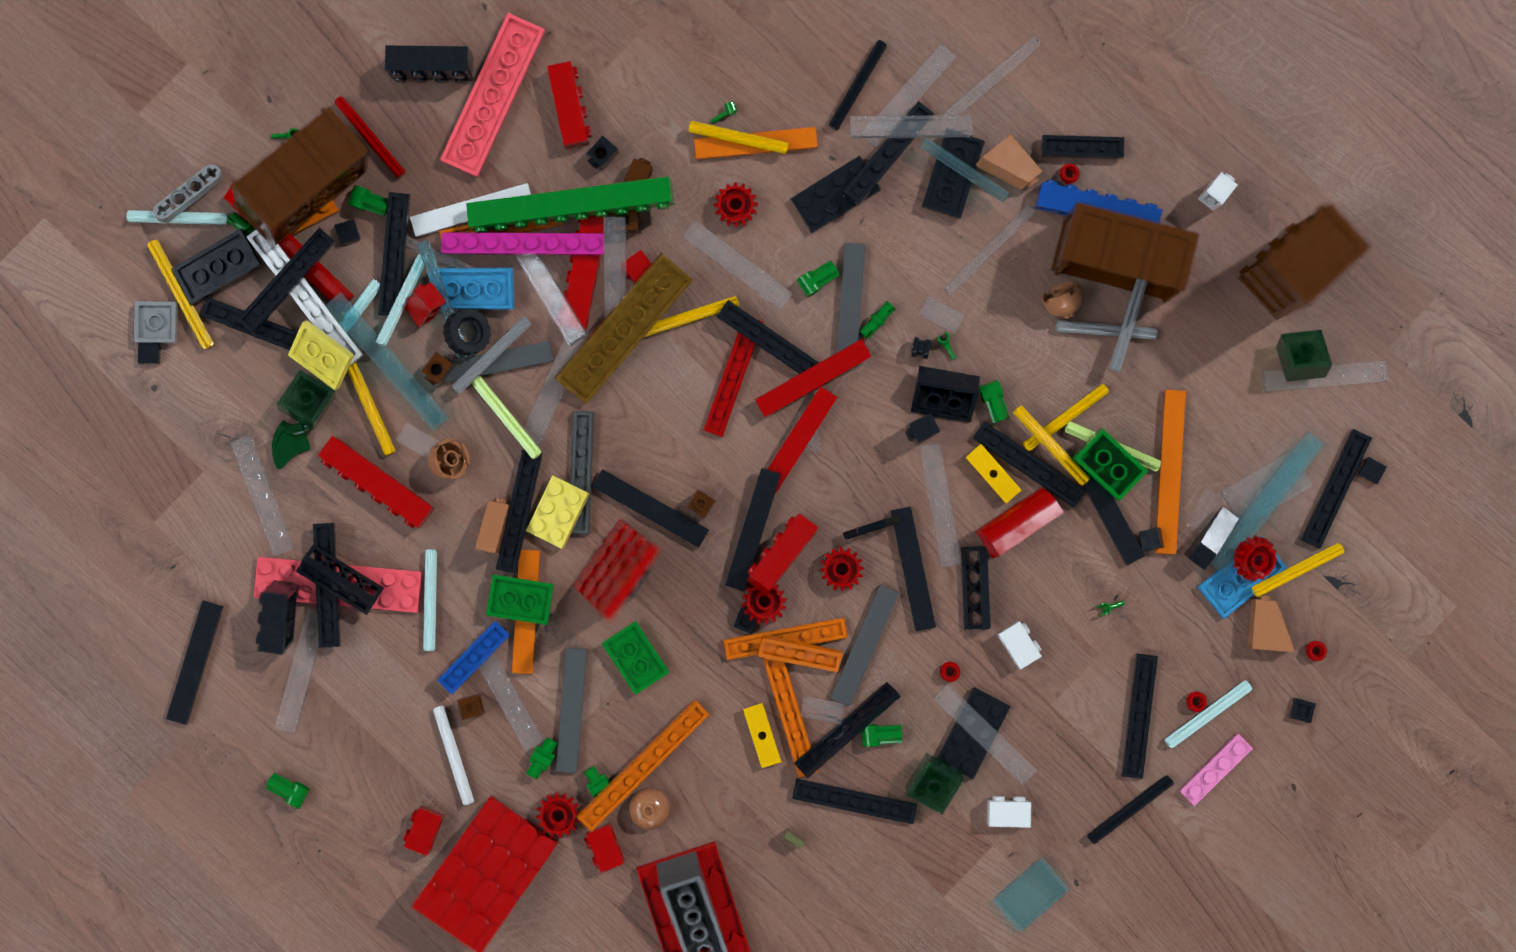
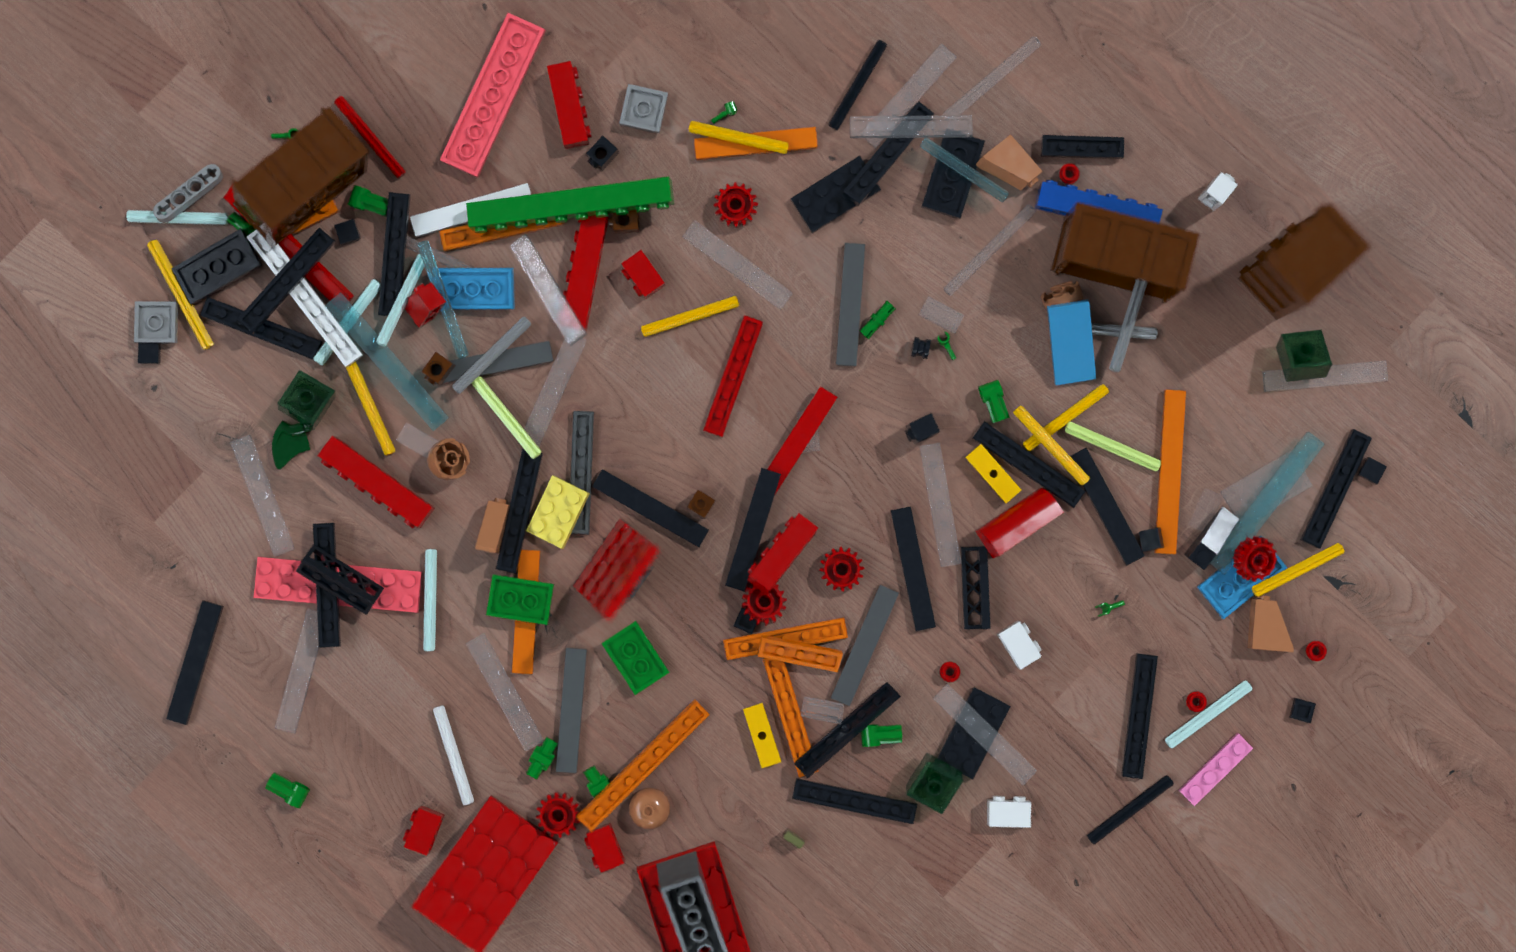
black brick [256,580,299,655] -> none
light yellow plate [288,321,354,390] -> none
black brick [385,45,473,83] -> none
blue plate [437,621,510,694] -> none
dark pink plate [441,232,606,255] -> none
black tyre [443,309,491,355] -> none
reddish brown brick [457,693,485,720] -> none
pearl gold plate [554,252,693,404] -> none
clear tile [604,217,626,317] -> none
reddish brown brick [624,158,653,182] -> none
black tile [716,300,819,374] -> none
red tile [754,339,872,417] -> none
green piece [796,260,840,298] -> none
black tile [843,515,900,540] -> none
black slope [910,366,980,423] -> none
clear light blue piece [992,858,1070,932] -> none
green brick [1072,428,1148,501] -> none
none -> light grey plate [619,84,668,134]
none -> dark azure tile [1047,299,1096,385]

